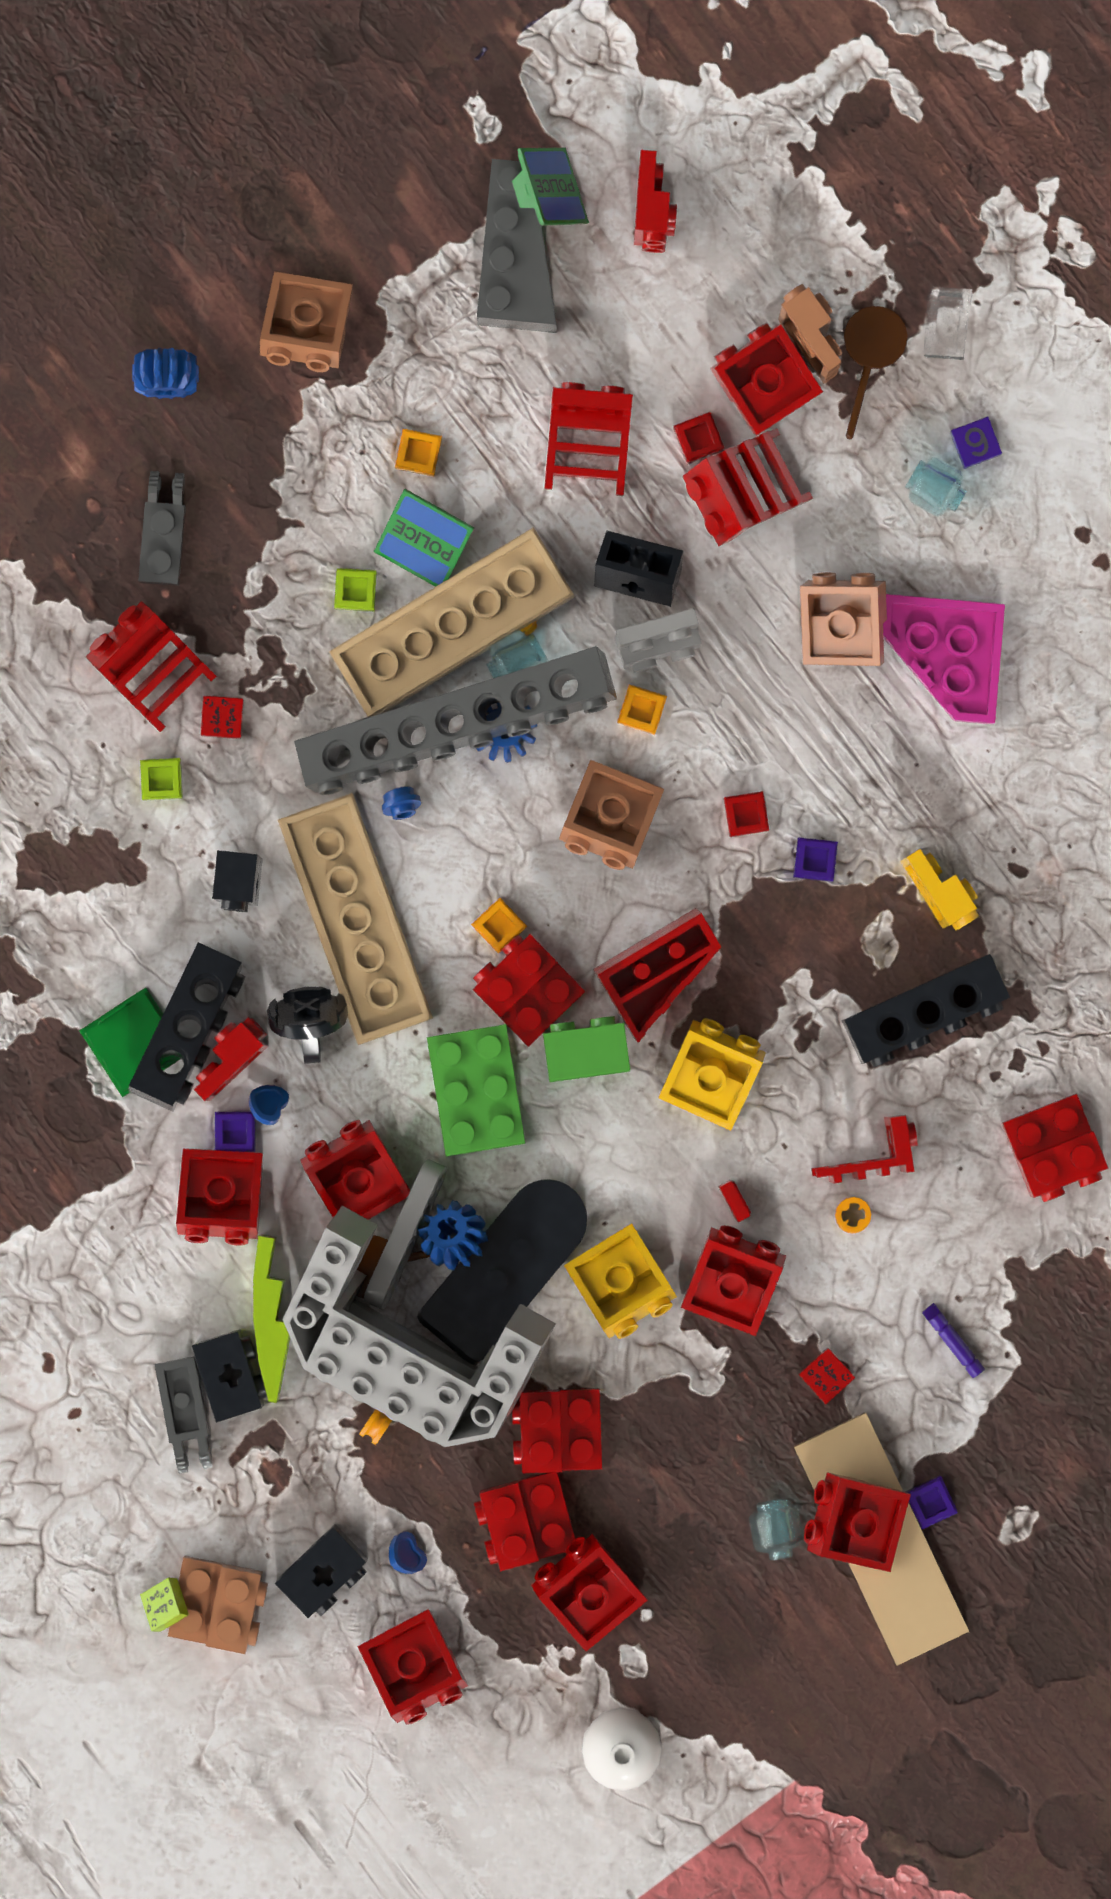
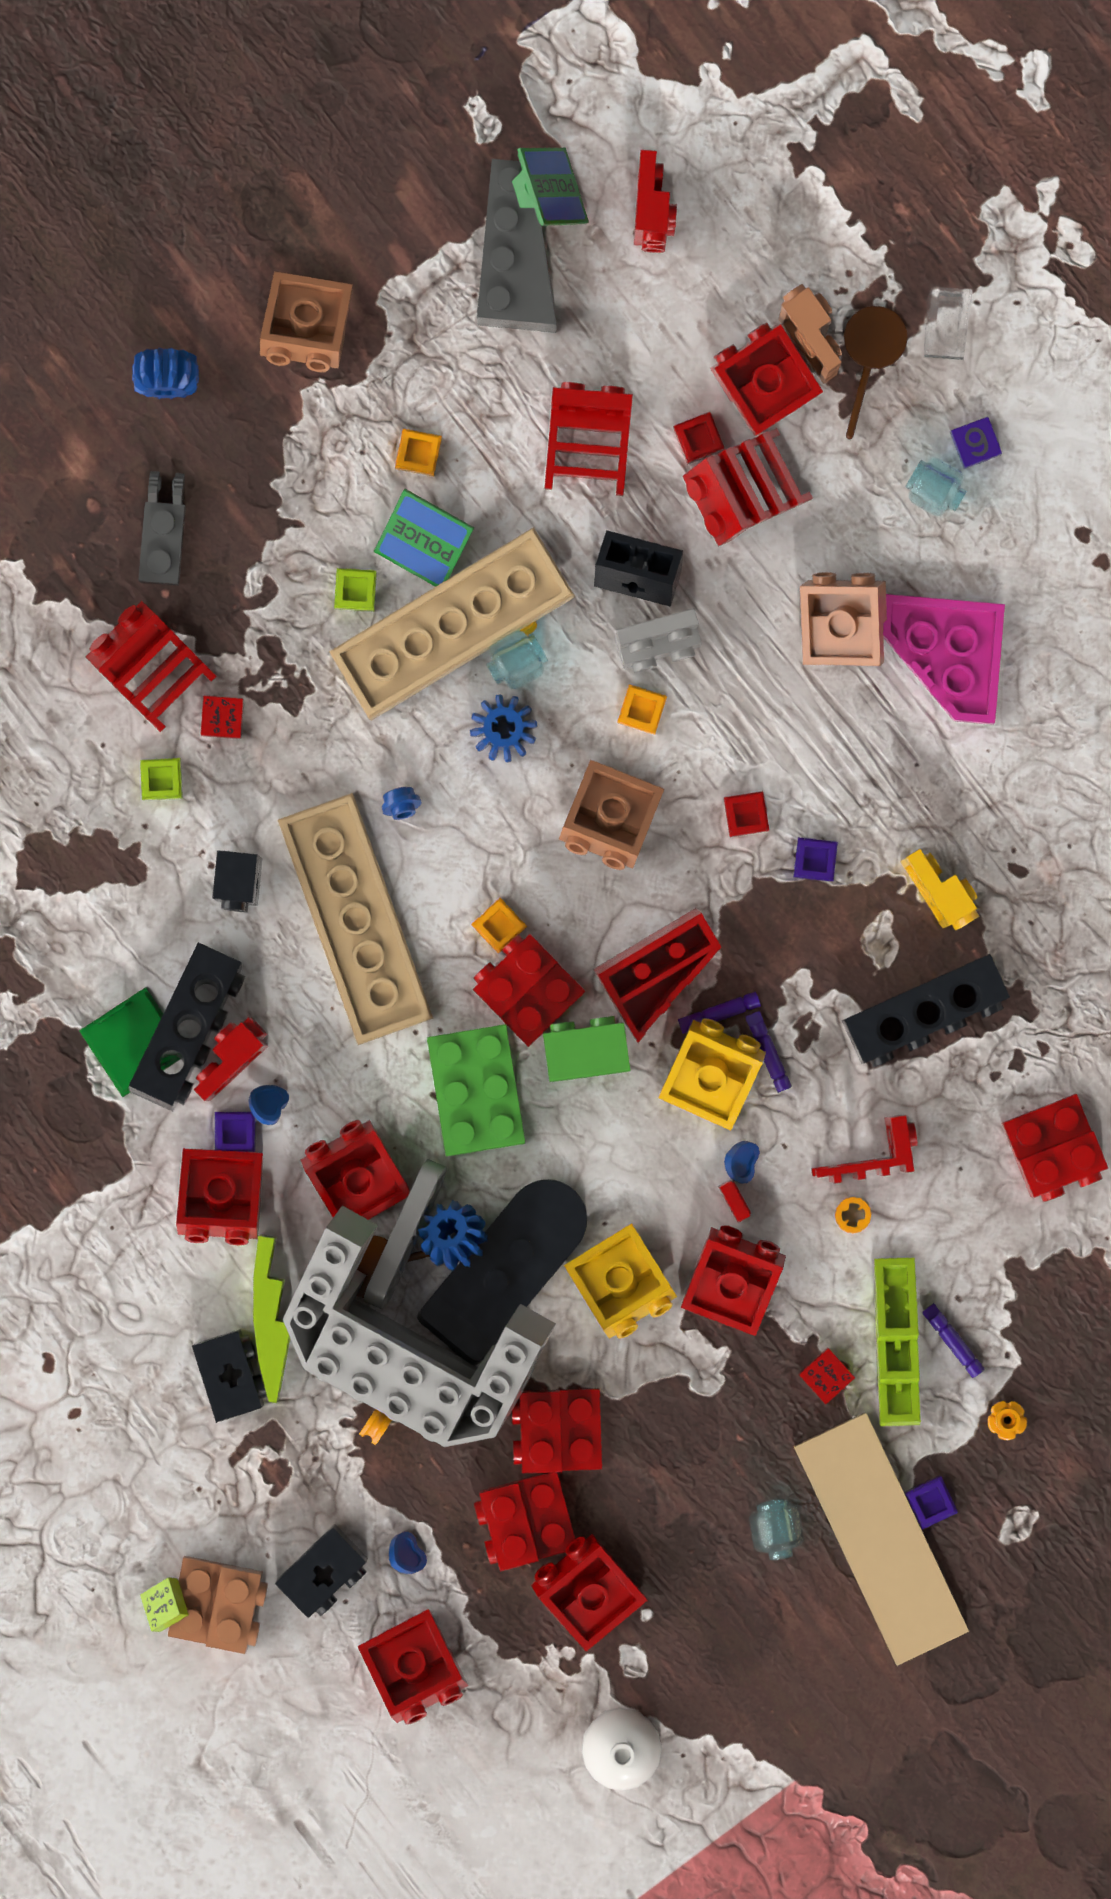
dark grey hinge [154,1356,213,1474] -> none
black tile [267,987,348,1064] -> none
dark grey brick [294,646,617,795] -> none
red plate [804,1472,911,1572] -> none
none -> dark purple wheel [677,991,761,1034]
none -> blue piece [724,1141,760,1184]
none -> dark purple wheel [745,1011,792,1093]
none -> lime slope [874,1258,921,1426]
none -> light orange plate [987,1401,1027,1440]

